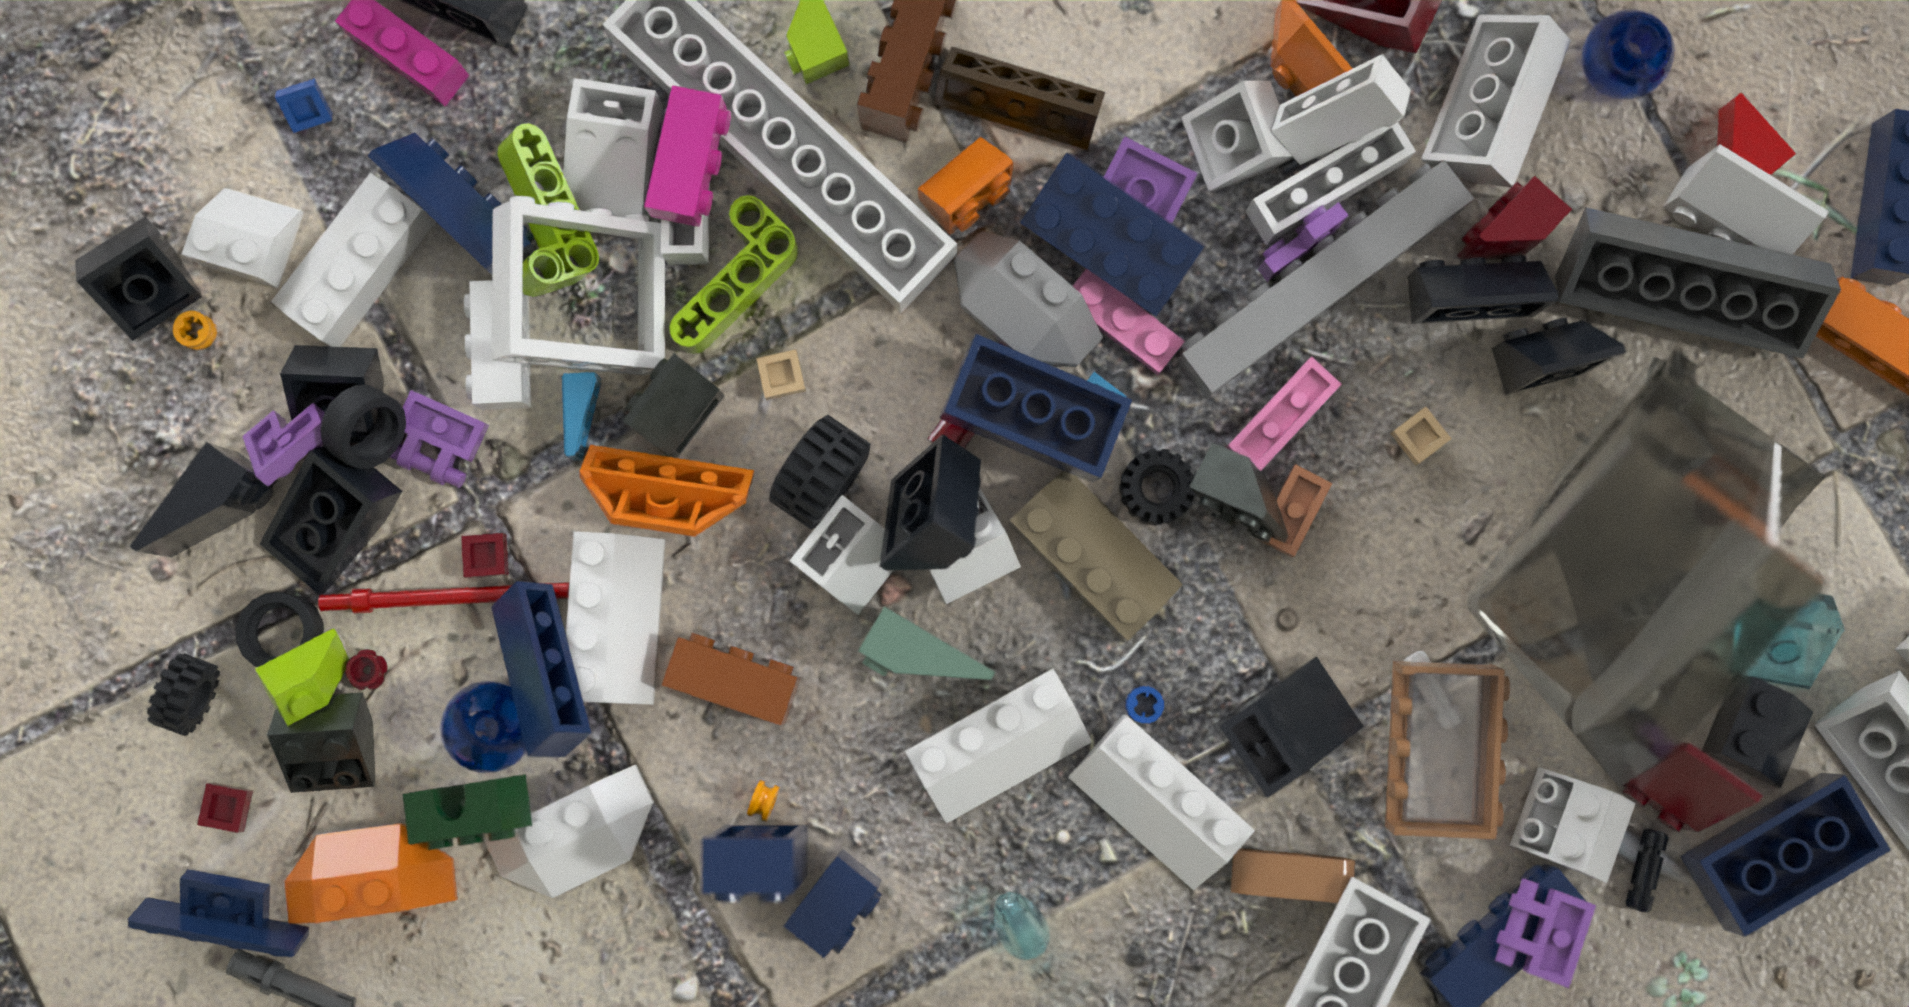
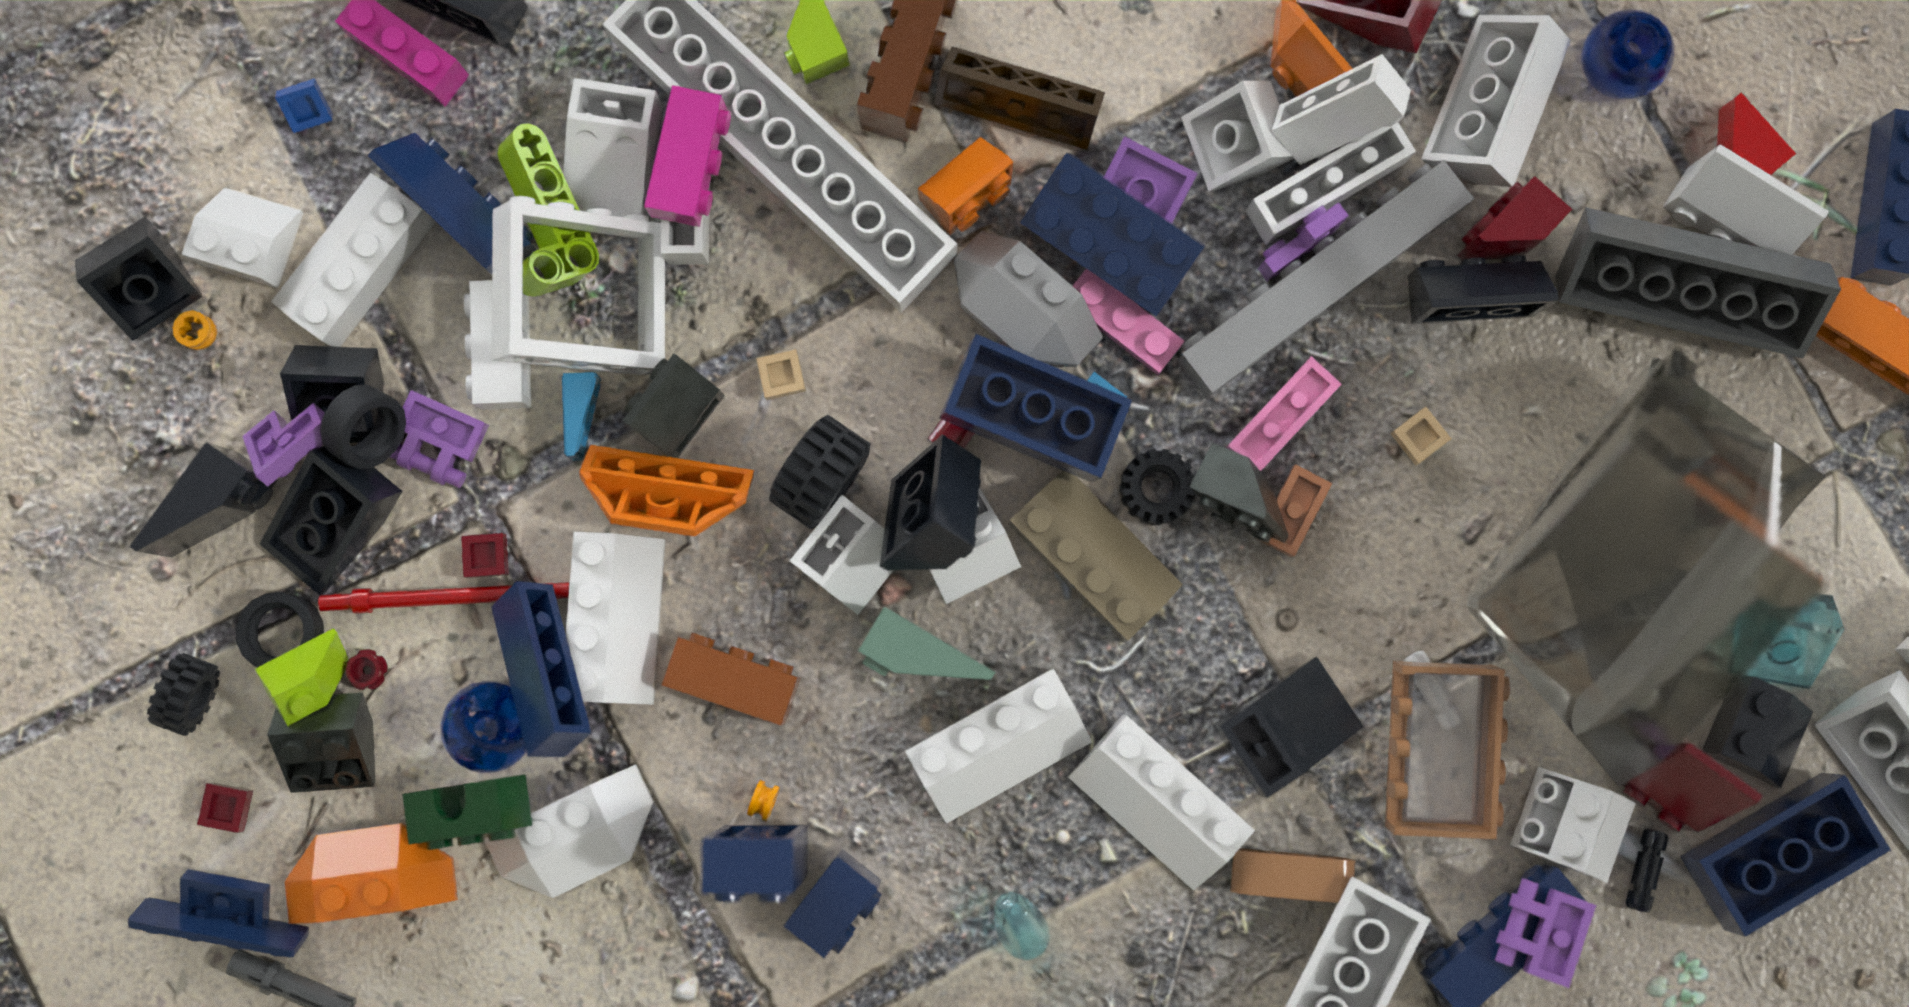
lime beam [669,195,799,354] -> none
blue bush [1125,686,1164,723] -> none
black slope [1492,317,1627,395] -> none

